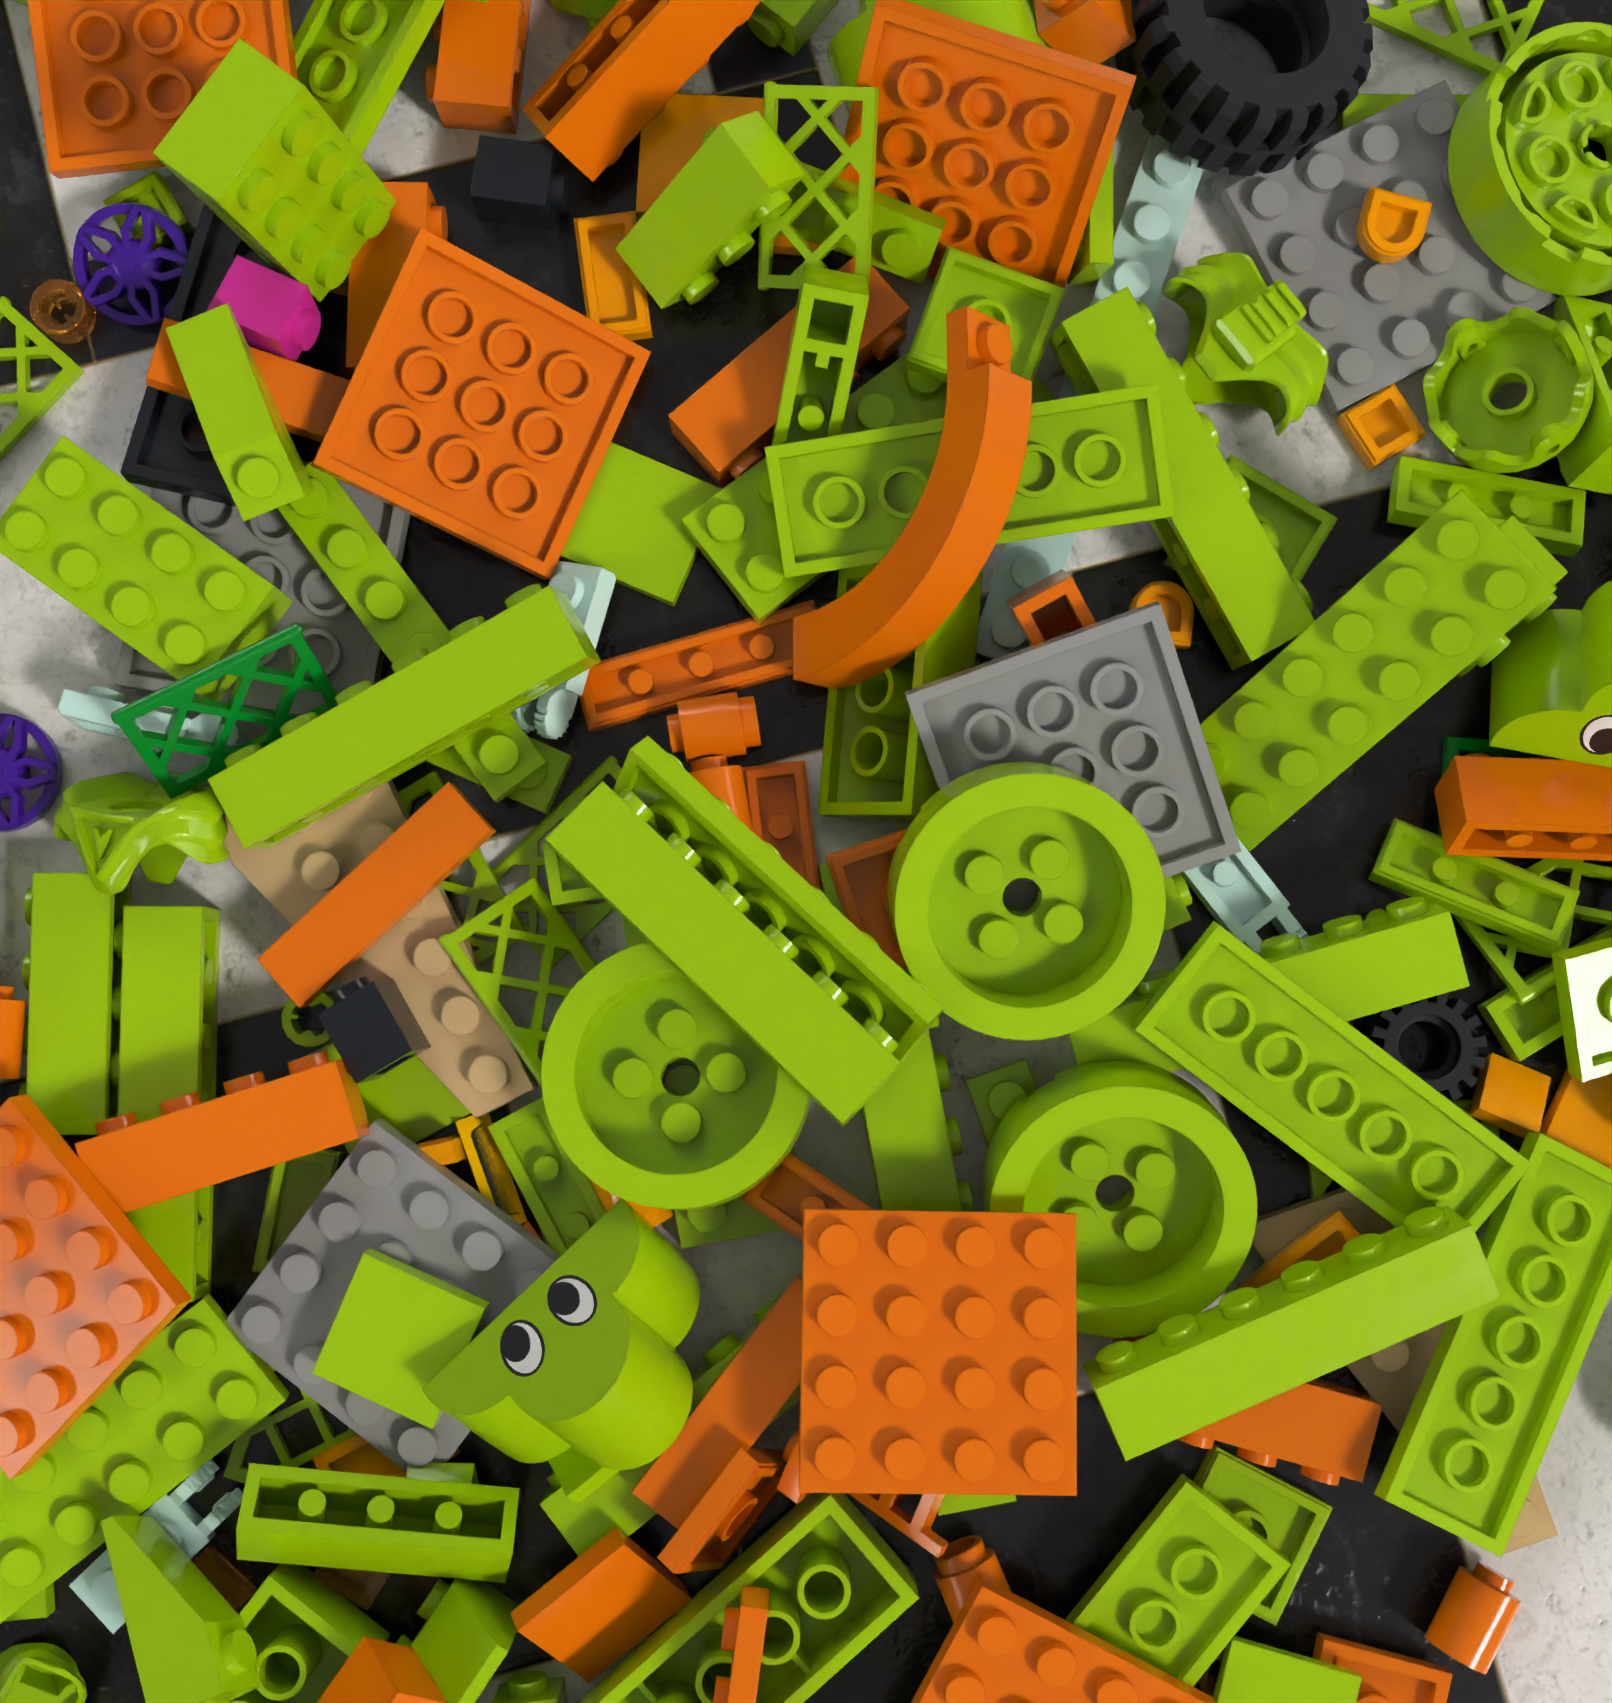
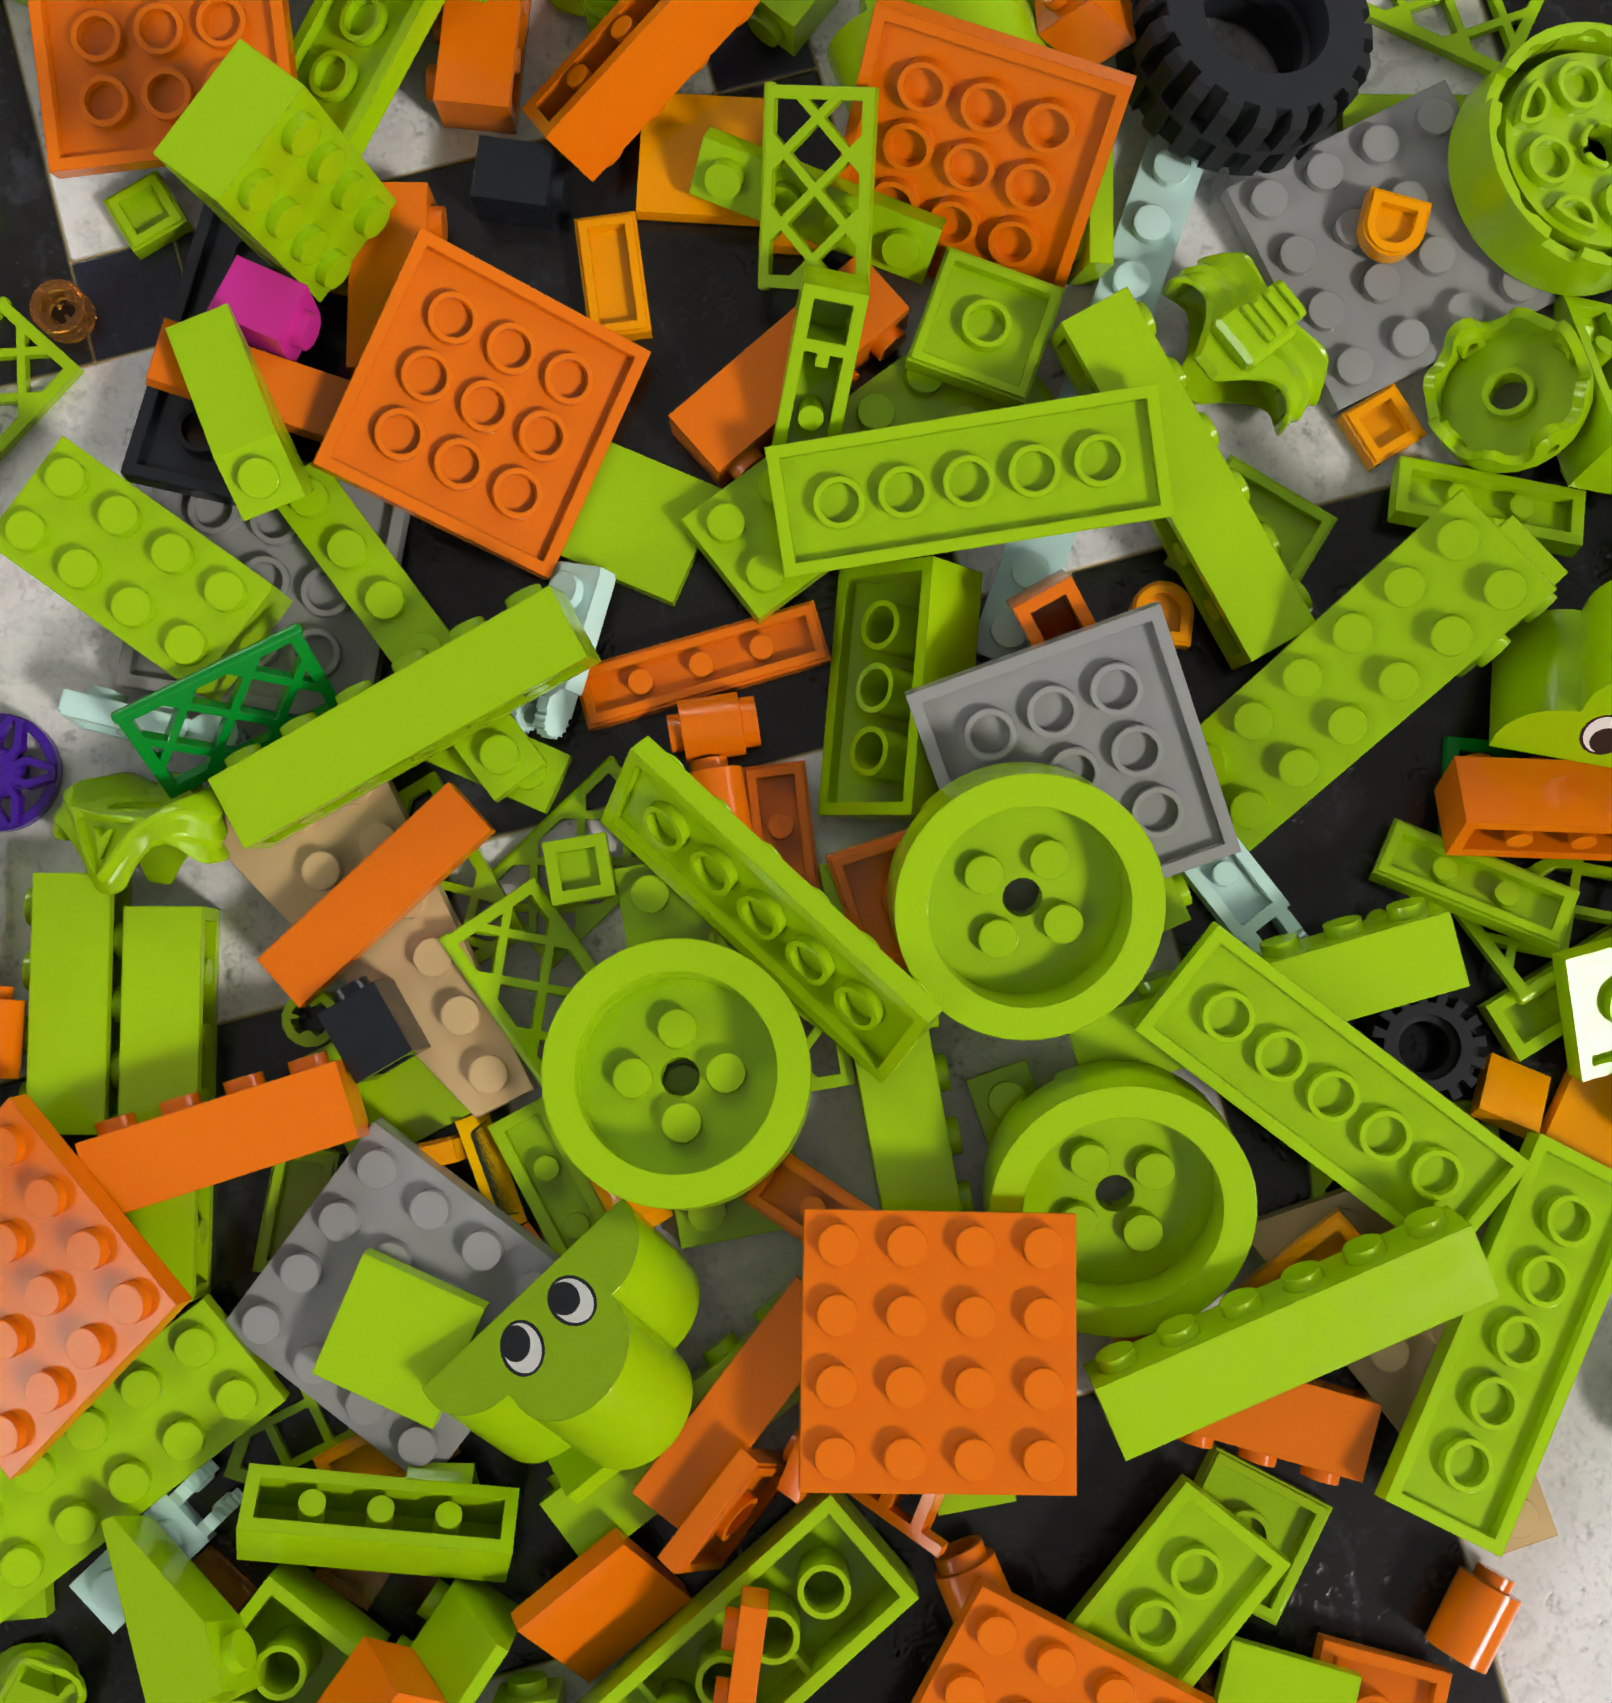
dark purple wheel [73,202,190,325] -> none
lime brick [545,781,900,1128] -> none
lime brick [615,111,805,309] -> none
orange arch [793,306,1032,690] -> none

